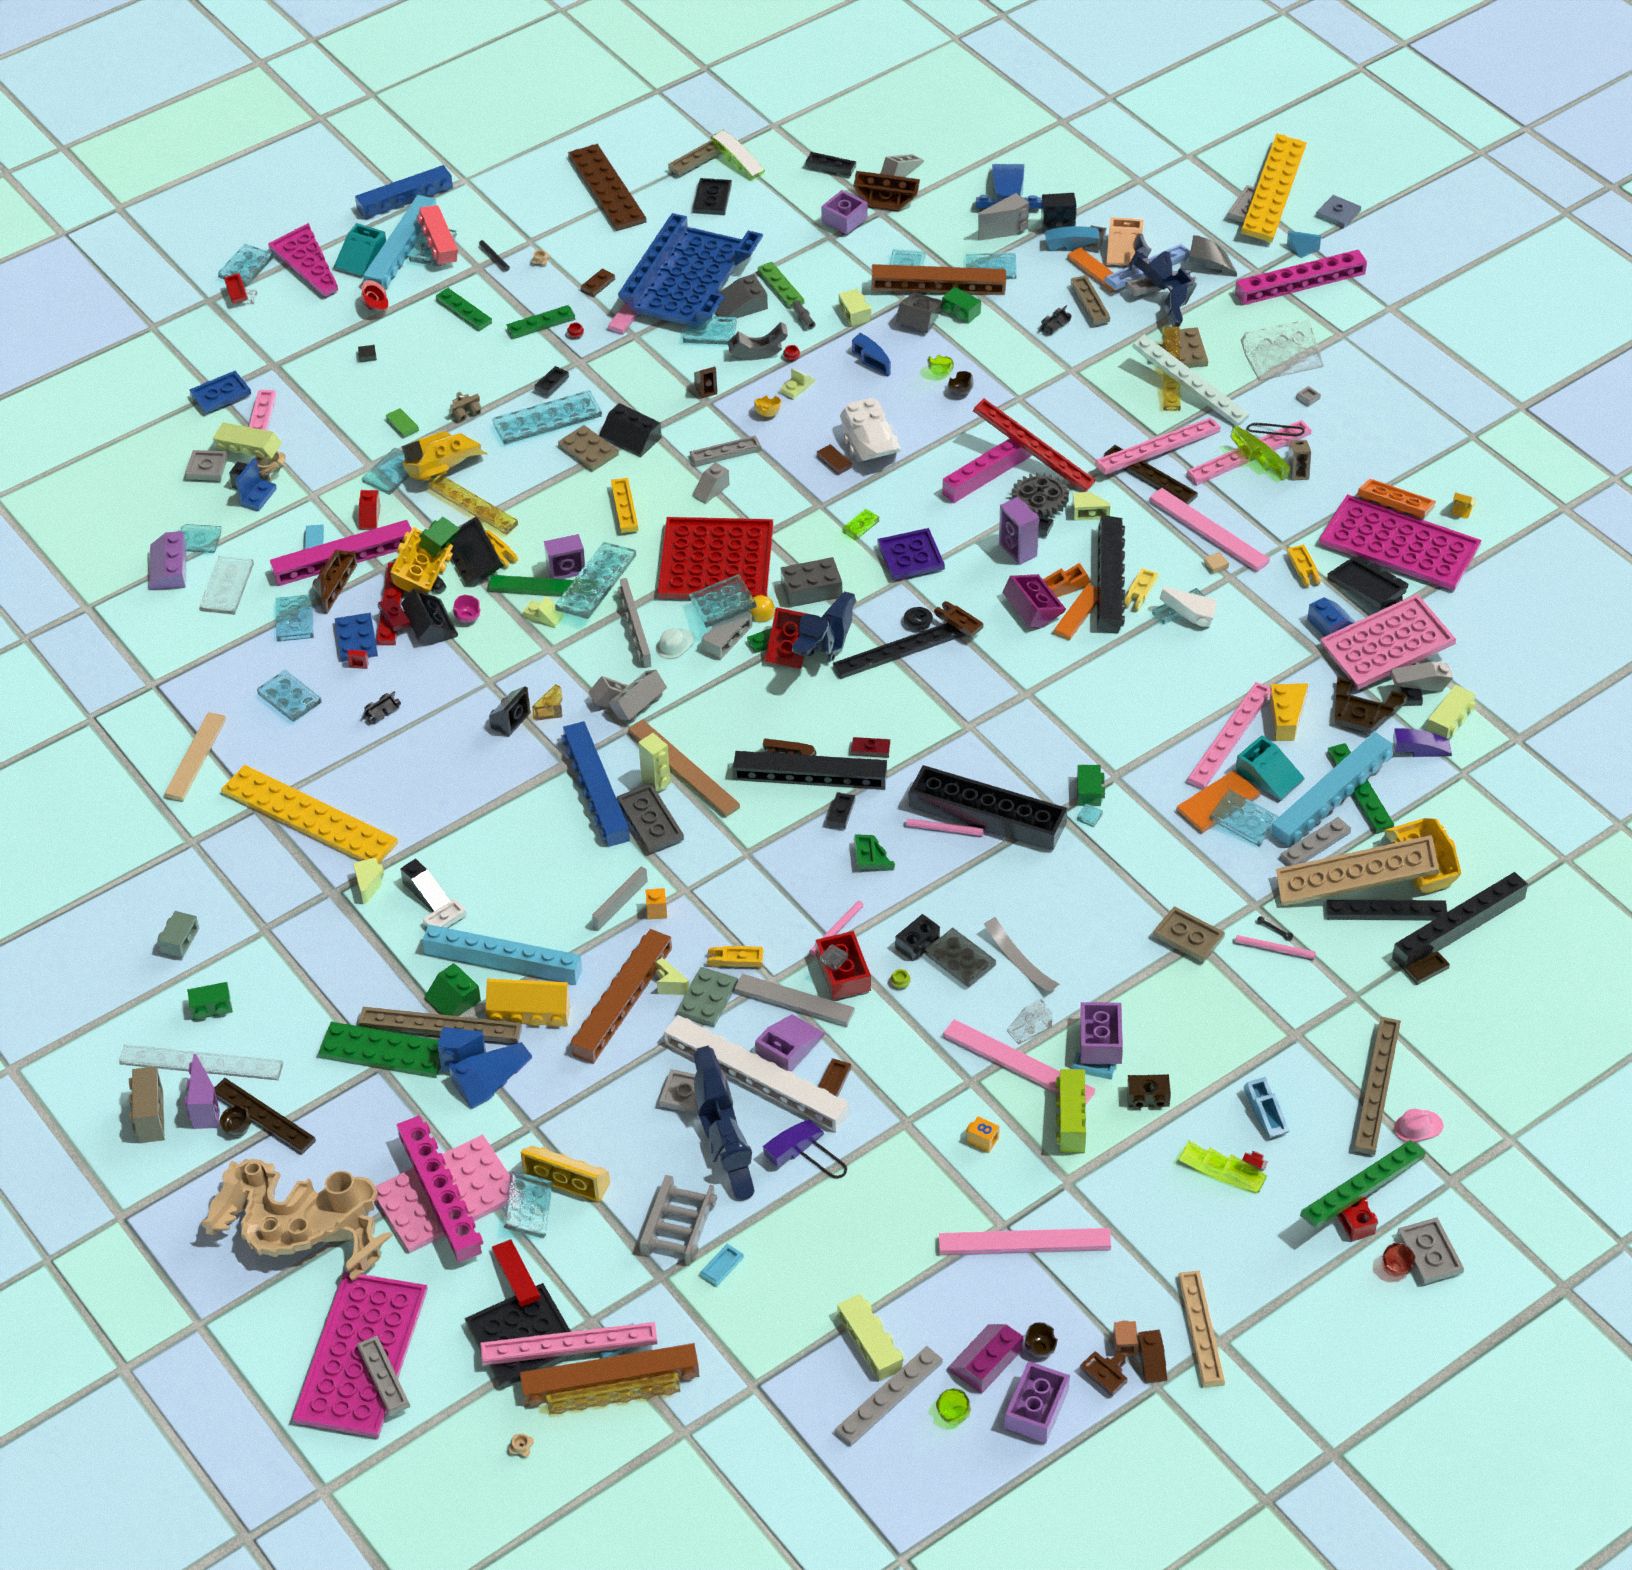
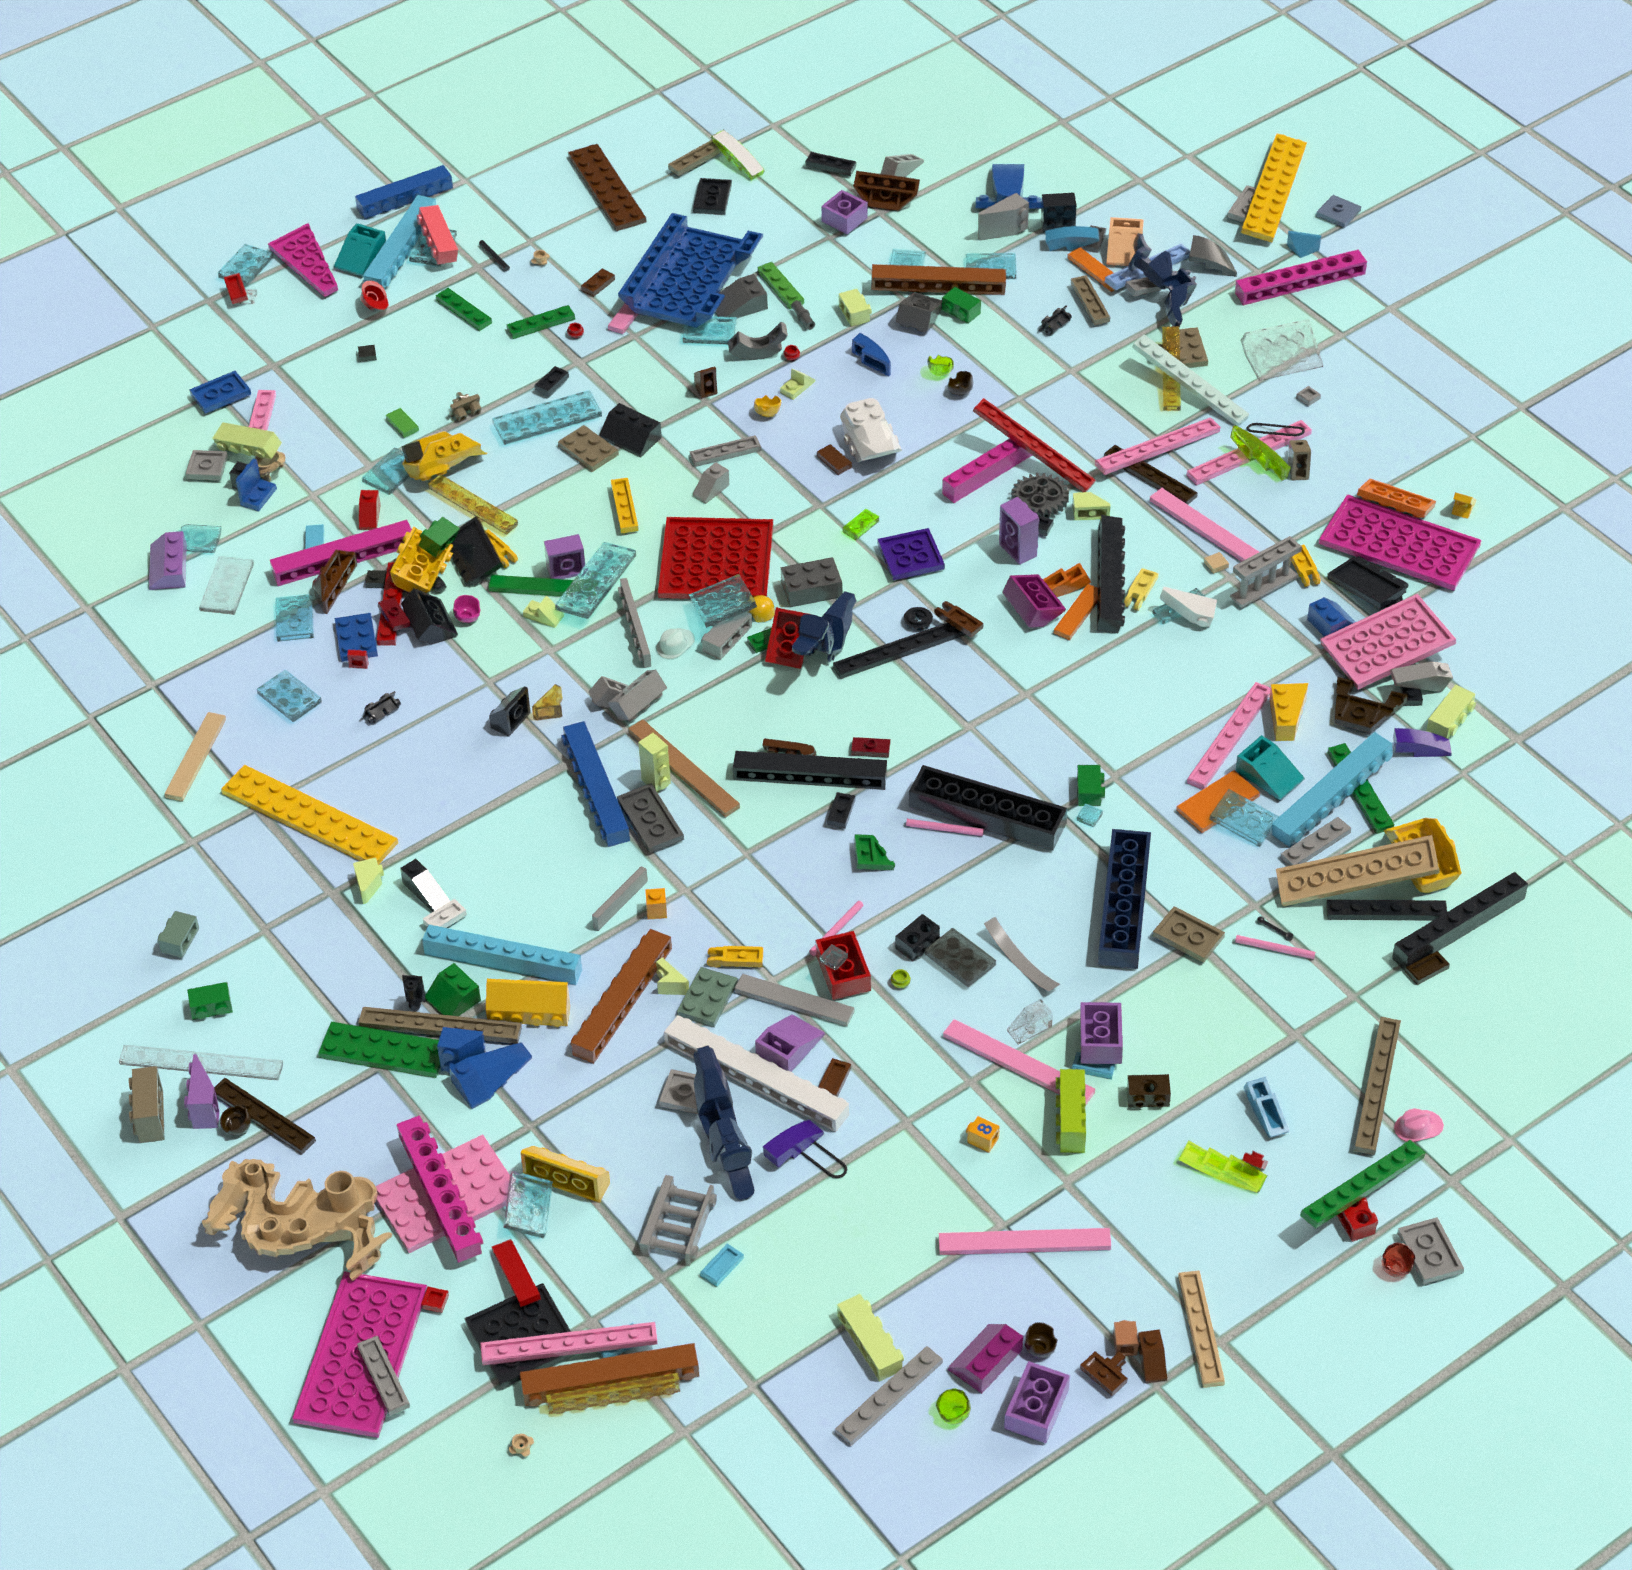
none -> pearl dark grey plate [366,570,386,588]
none -> black hinge [402,975,426,1012]
none -> red plate [421,1286,449,1313]
none -> dark blue brick [1098,829,1151,969]
none -> light grey fence [1230,536,1302,608]

